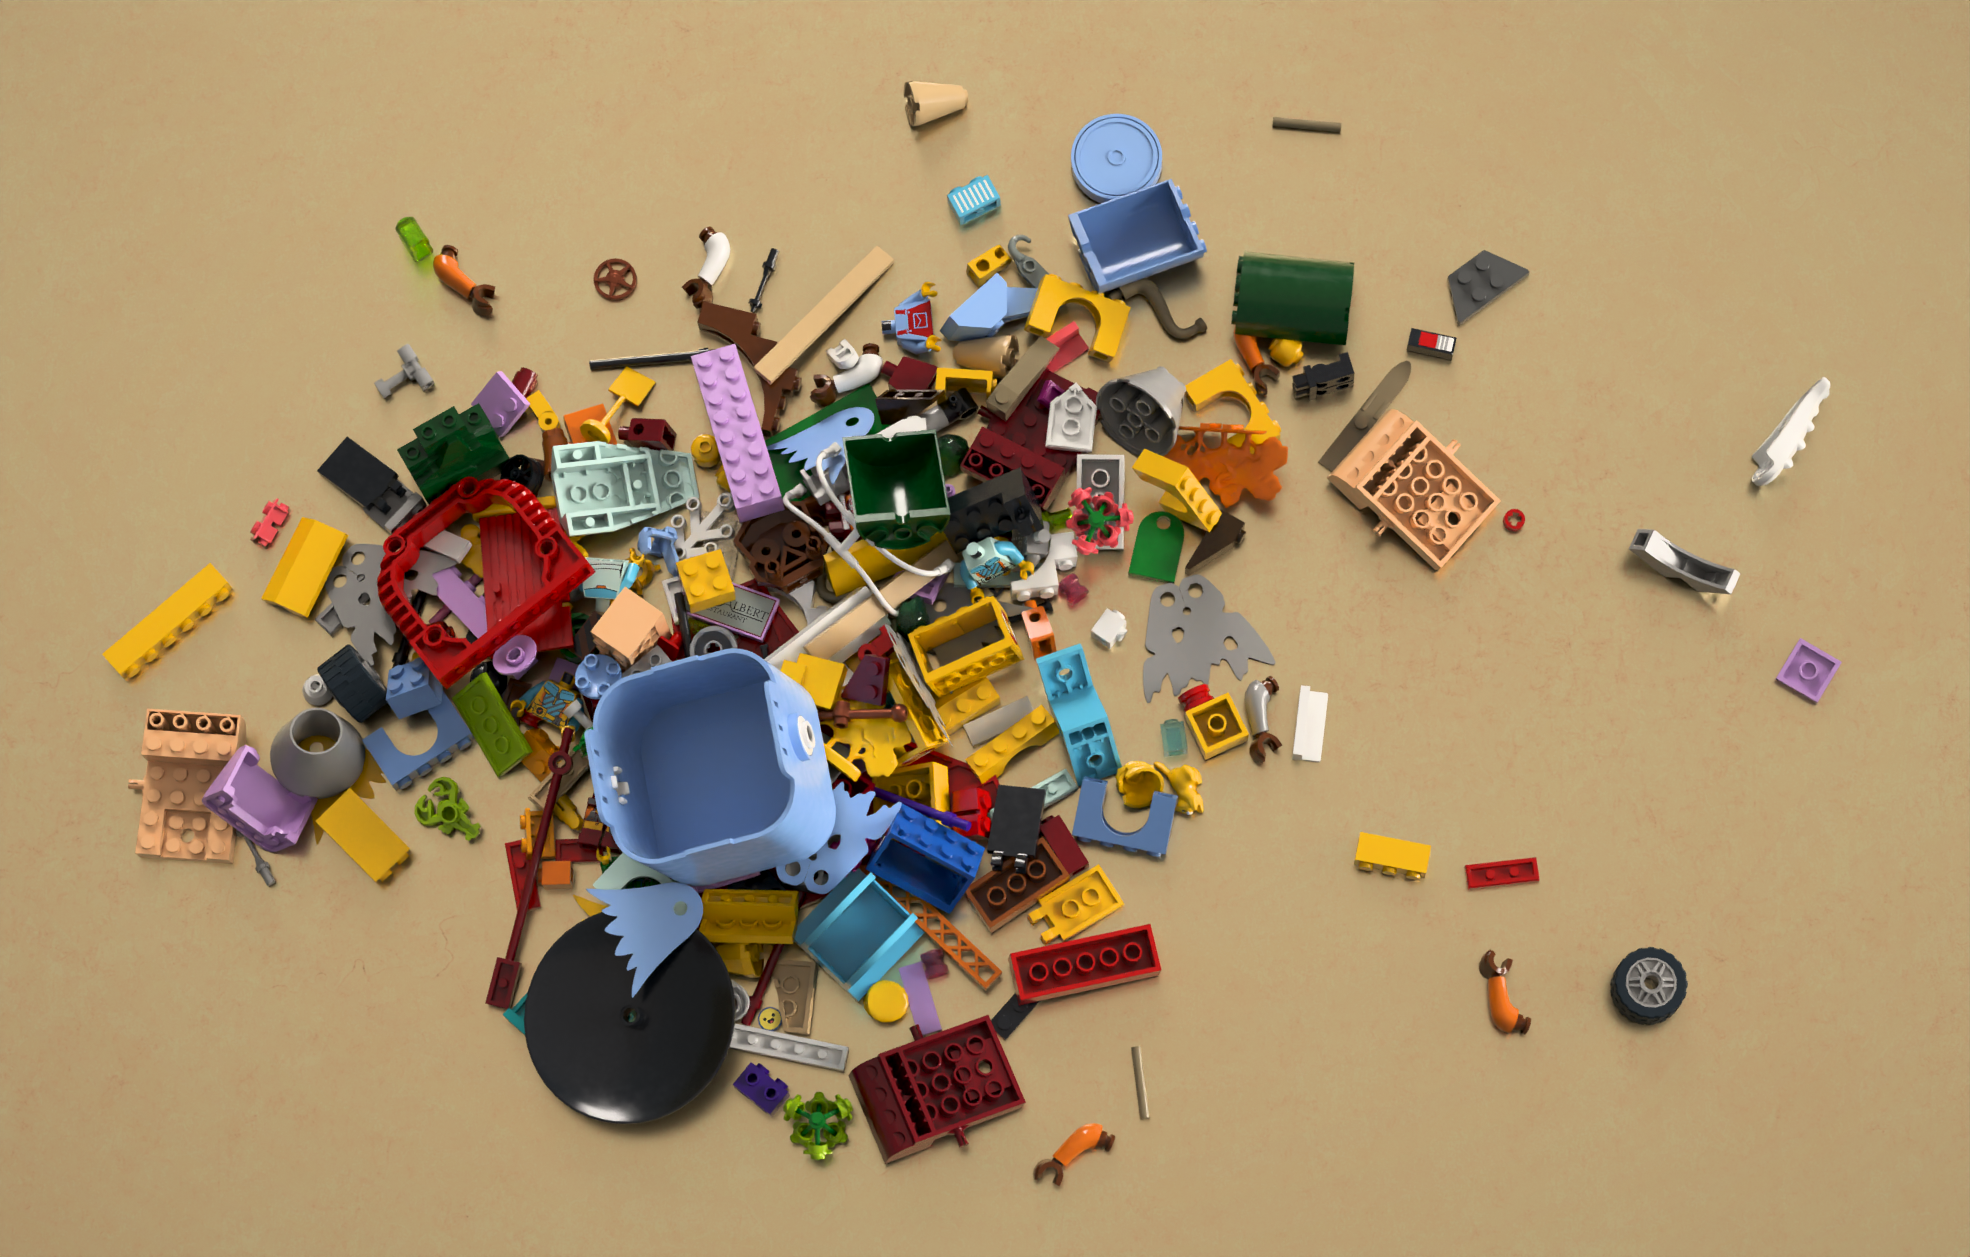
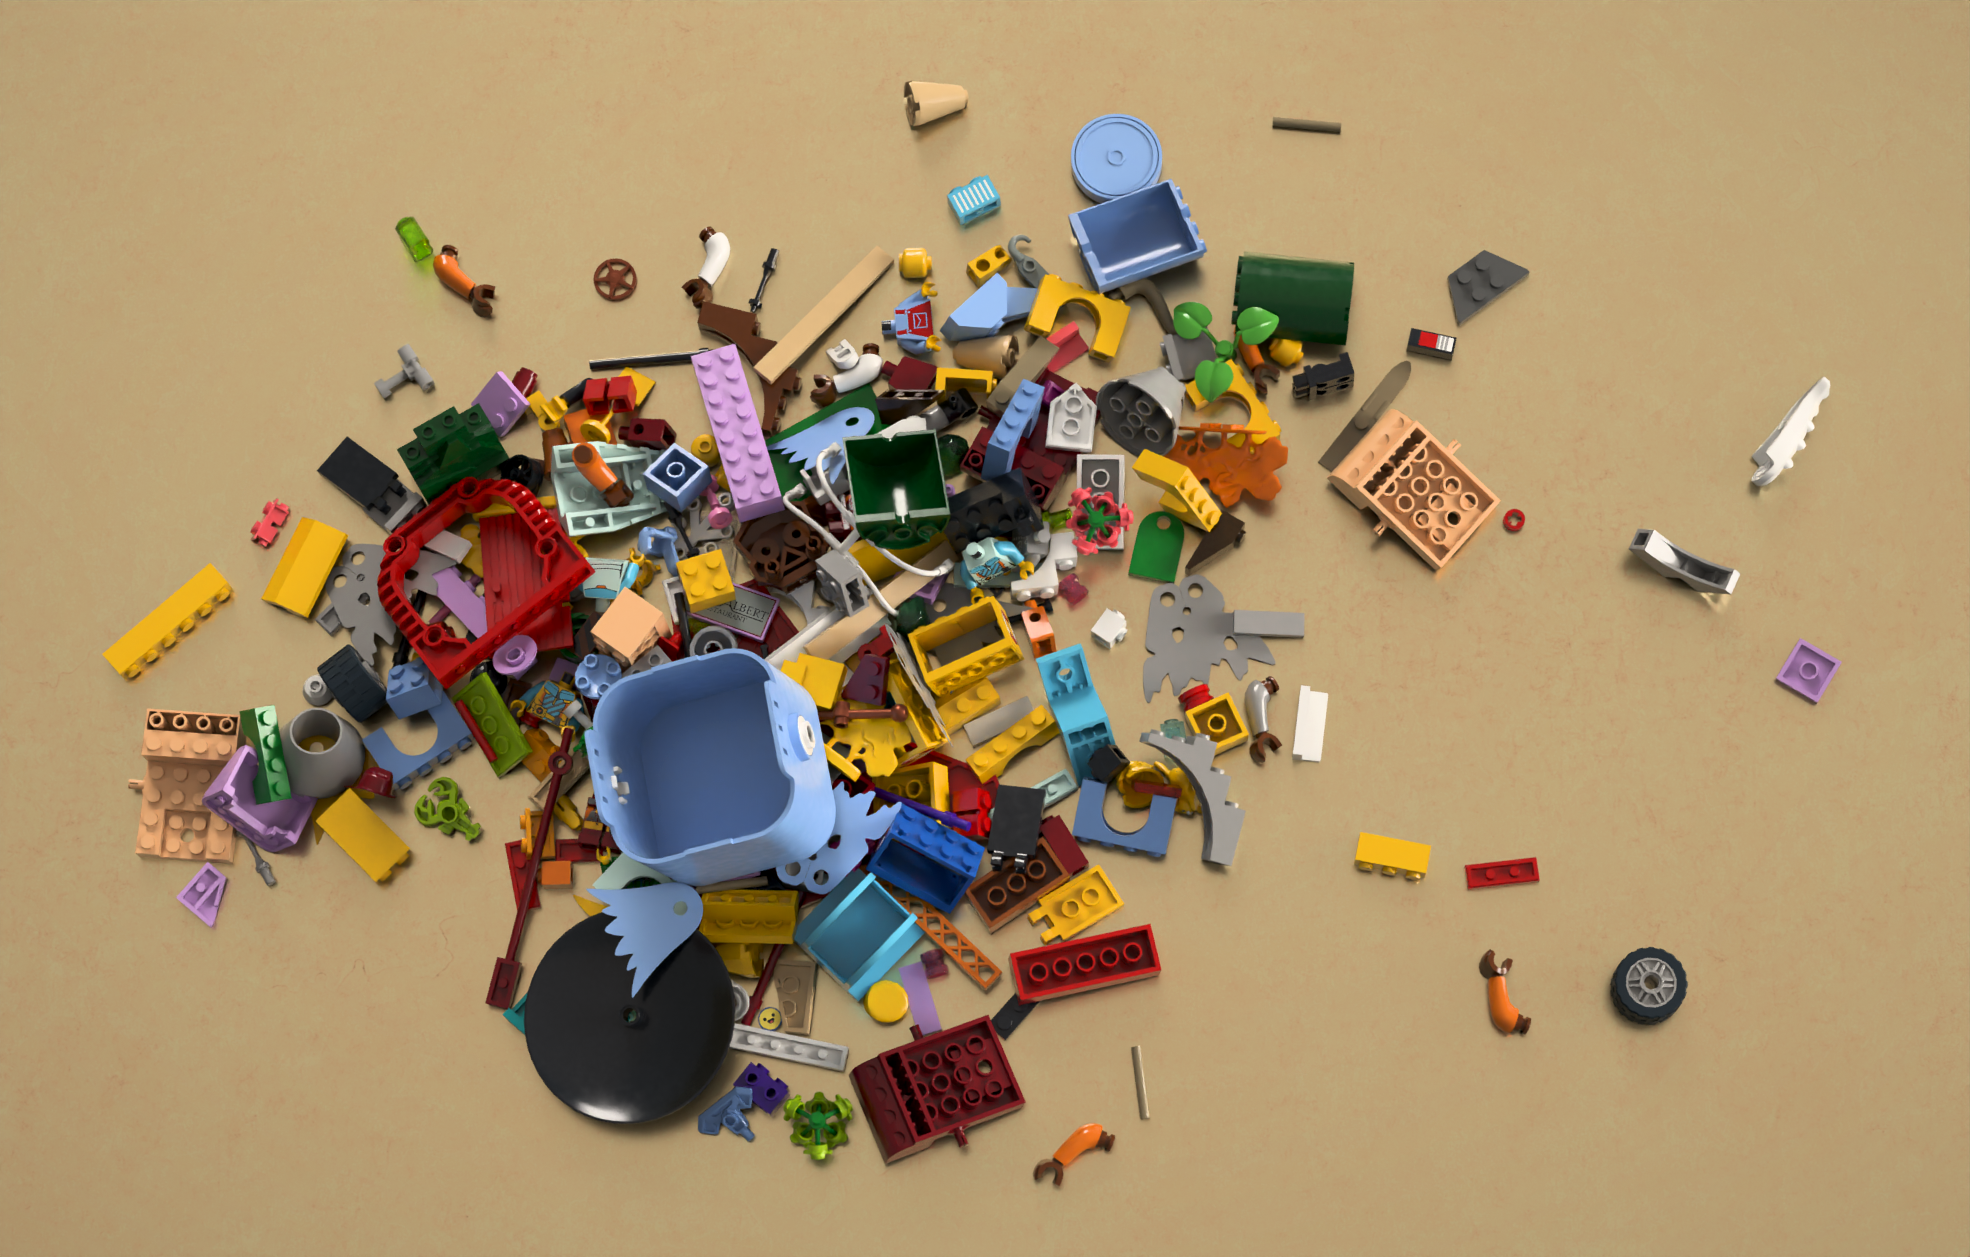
none -> lavender wing [176,862,226,928]
none -> green arch [239,705,292,805]
none -> dark red piece [344,767,397,798]
none -> red bar [454,700,498,763]
none -> piece [540,378,592,424]
none -> piece [572,442,634,508]
none -> red piece [583,375,637,416]
none -> medium blue brick [643,443,712,512]
none -> black piece [664,502,700,558]
none -> dark tan bar [696,876,768,894]
none -> medium blue piece [698,1086,755,1141]
none -> bright pink wheel [699,475,732,529]
none -> light grey brick [815,549,869,617]
none -> yellow head [899,248,932,278]
none -> medium blue arch [981,379,1045,481]
none -> black brick [1087,744,1131,782]
none -> clear red tile [1131,779,1182,798]
none -> light grey arch [1139,729,1246,866]
none -> light grey bracket [1160,327,1216,382]
none -> bright green plant [1173,302,1279,403]
none -> light grey tile [1233,610,1304,638]

